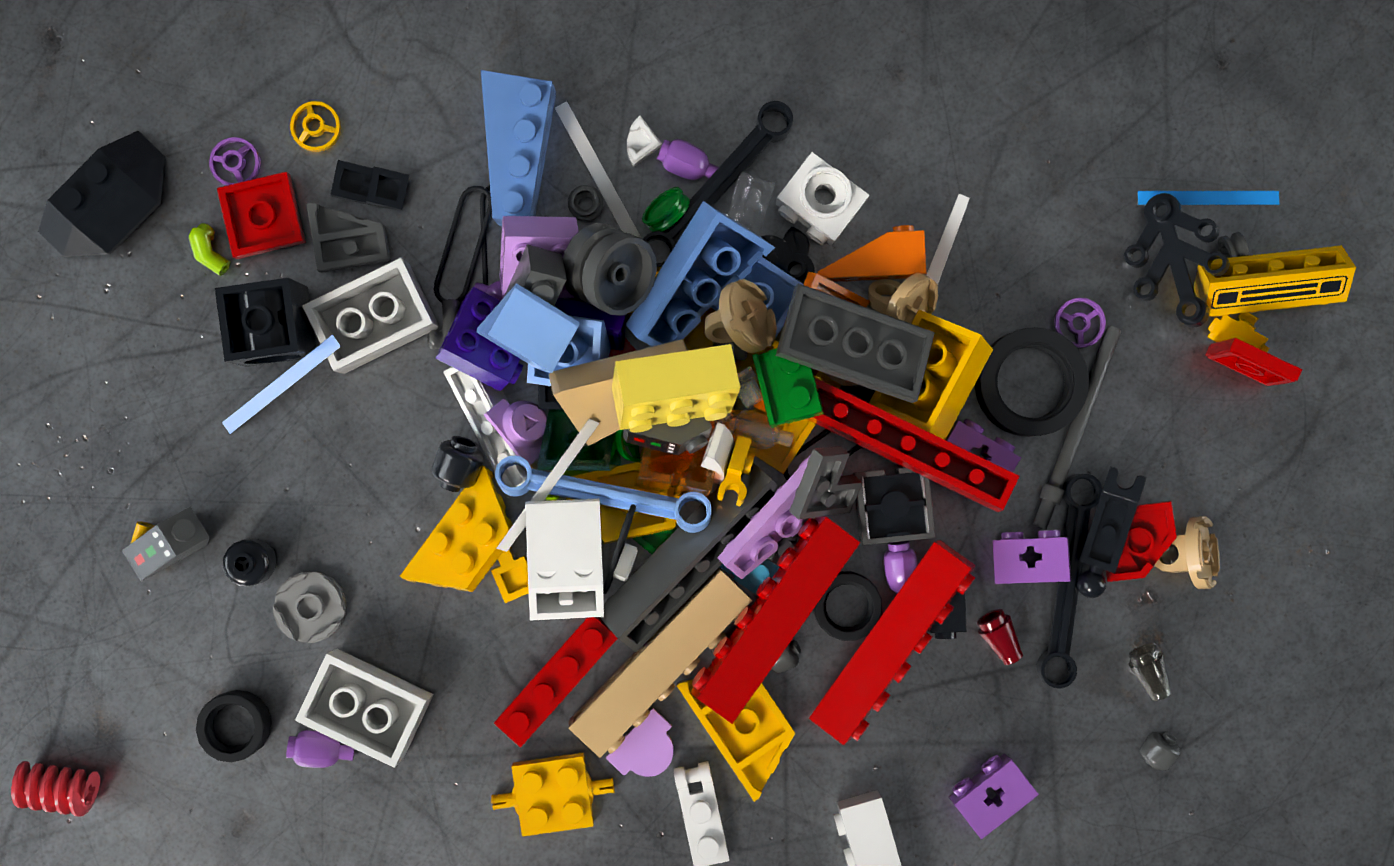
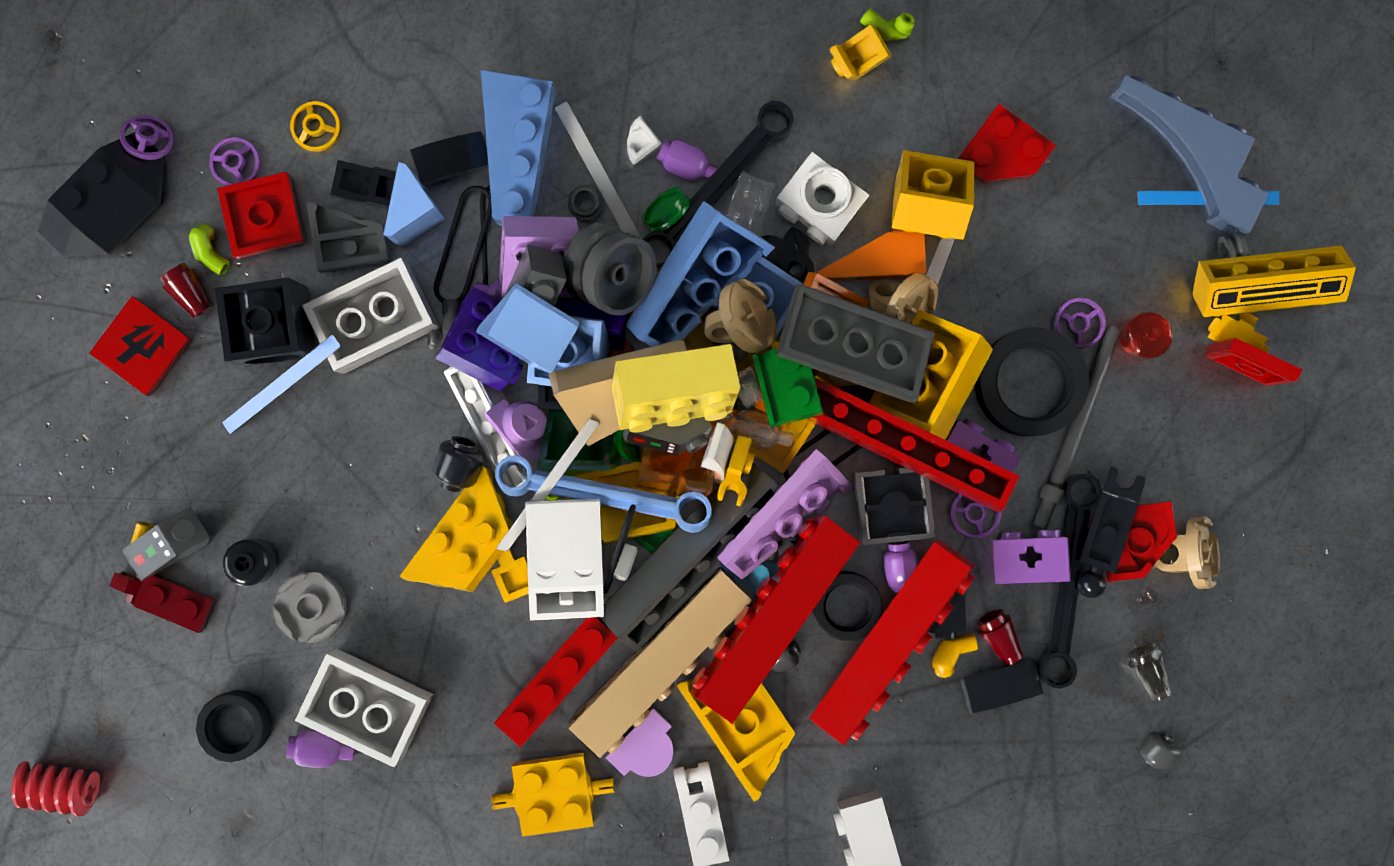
dark grey plate [789,446,863,520] -> none
medium lavender brick [949,753,1039,840] -> none
black plant [1124,193,1230,328] -> none
none -> red tile [89,296,193,396]
none -> dark red hinge [109,571,216,633]
none -> medium lavender piece [120,115,173,160]
none -> dark red cone [160,263,211,318]
none -> light blue slope [383,162,447,247]
none -> black slope [410,131,489,186]
none -> yellow bracket [829,25,892,80]
none -> lime arm [860,8,915,42]
none -> yellow brick [891,150,974,240]
none -> yellow arm [932,633,978,678]
none -> medium lavender piece [950,494,1001,538]
none -> red plate [958,104,1056,184]
none -> black slope [960,658,1044,713]
none -> sand blue arch [1110,75,1269,235]
none -> clear red head [1119,312,1173,361]

